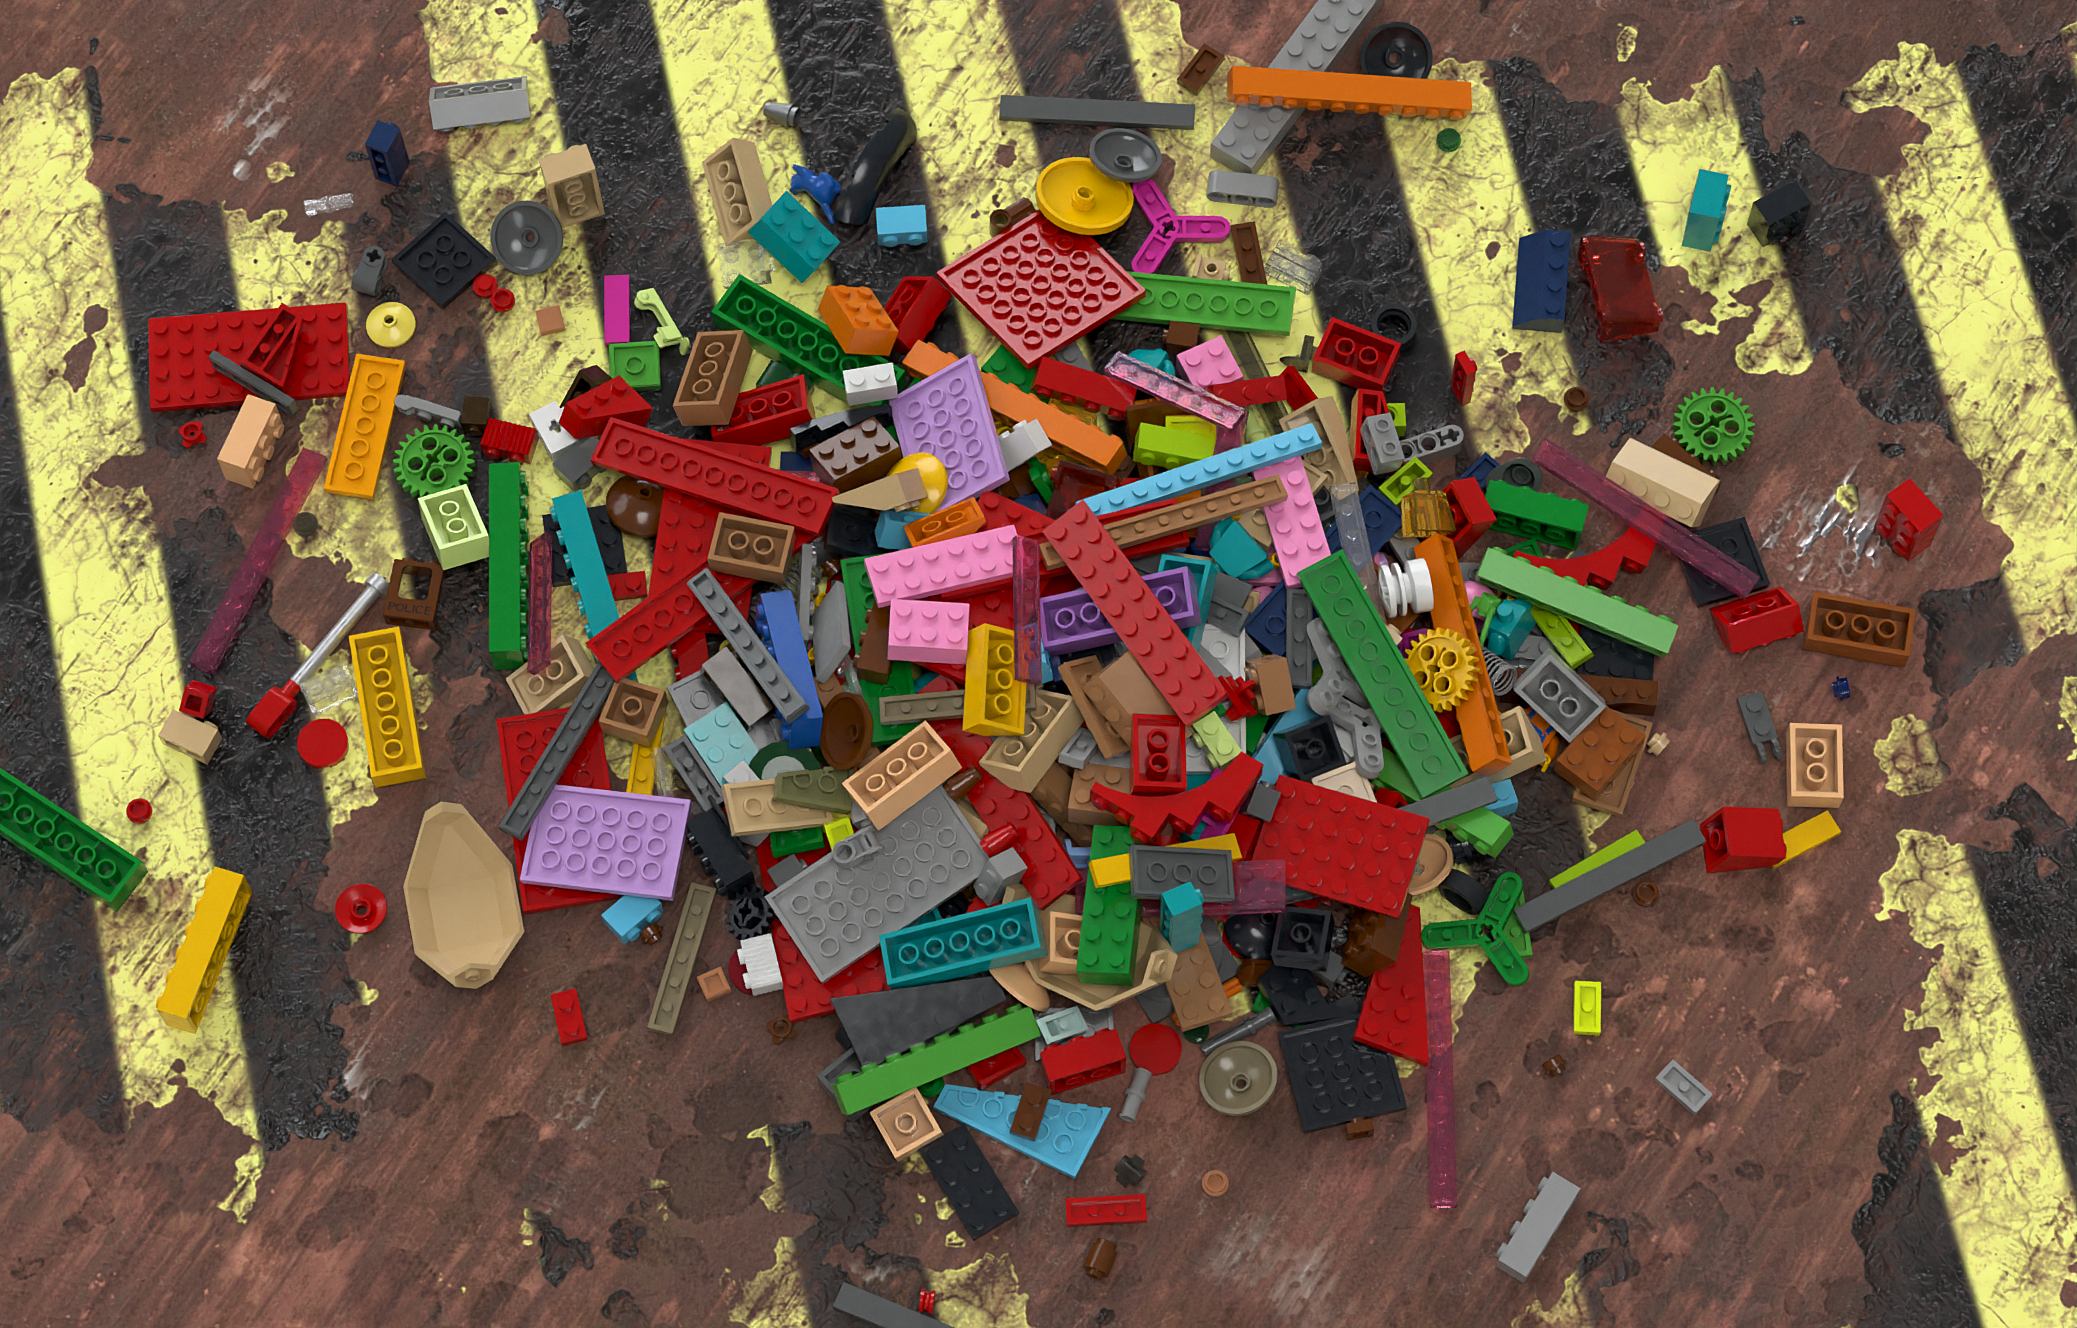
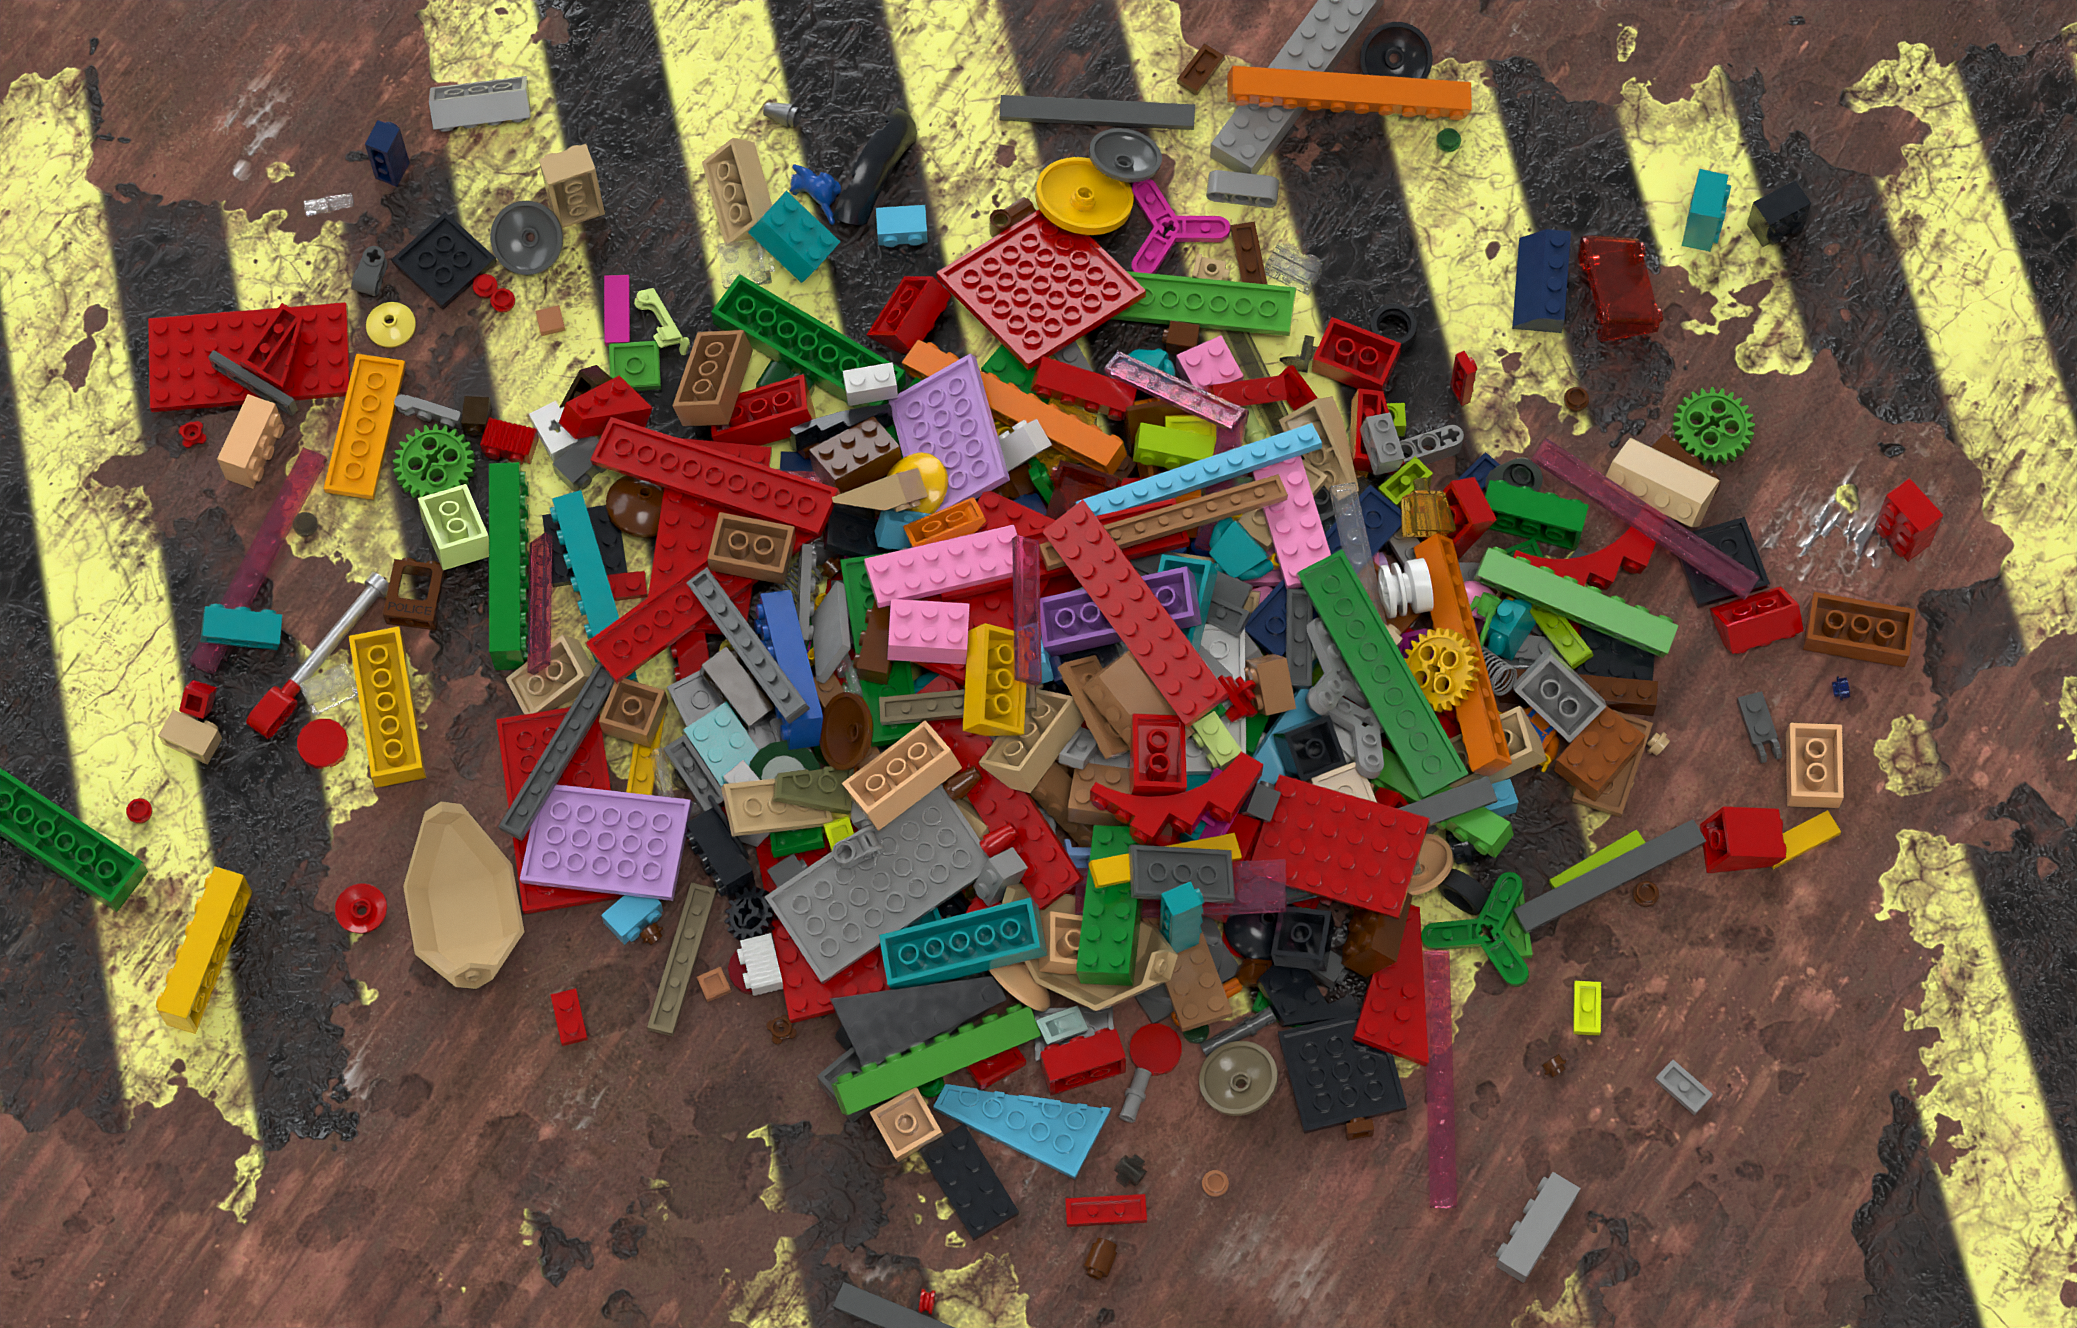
orange brick [818,285,899,356] -> none
reddish brown plate [1010,1082,1051,1141] -> none
none -> teal brick [200,604,282,650]

